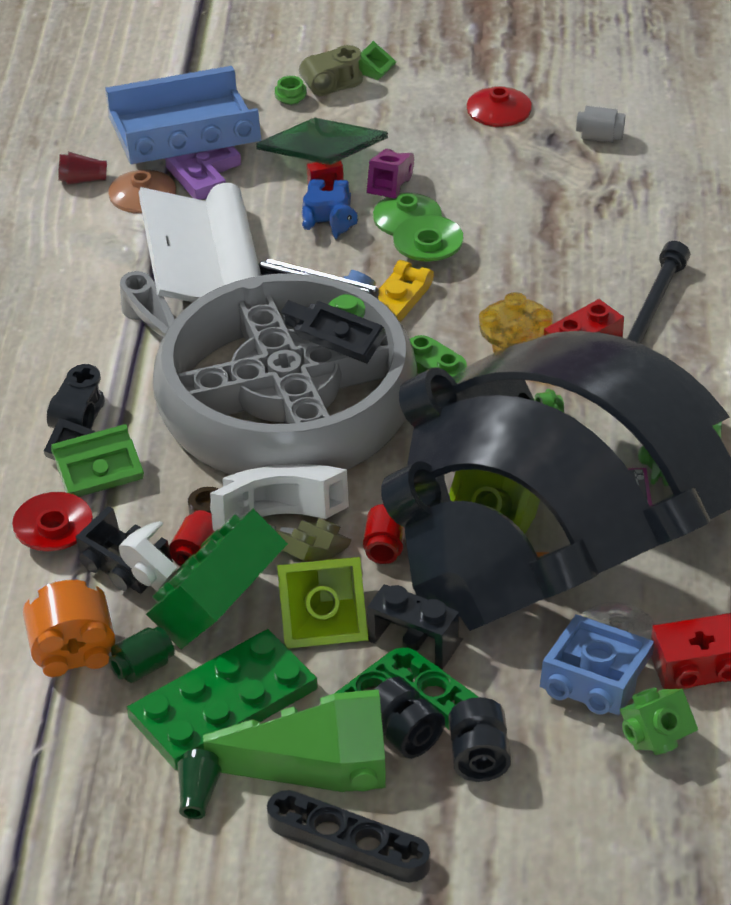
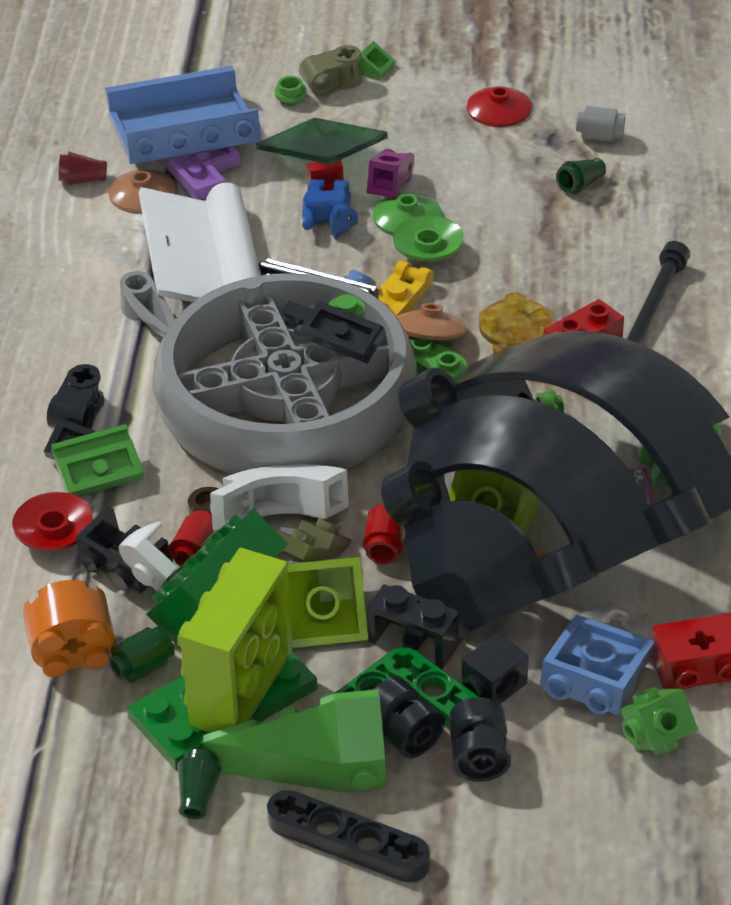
none -> lime slope [177,547,292,733]
none -> nougat dish [396,303,467,340]
none -> black brick [461,632,529,704]
none -> dark green cone [556,158,606,194]

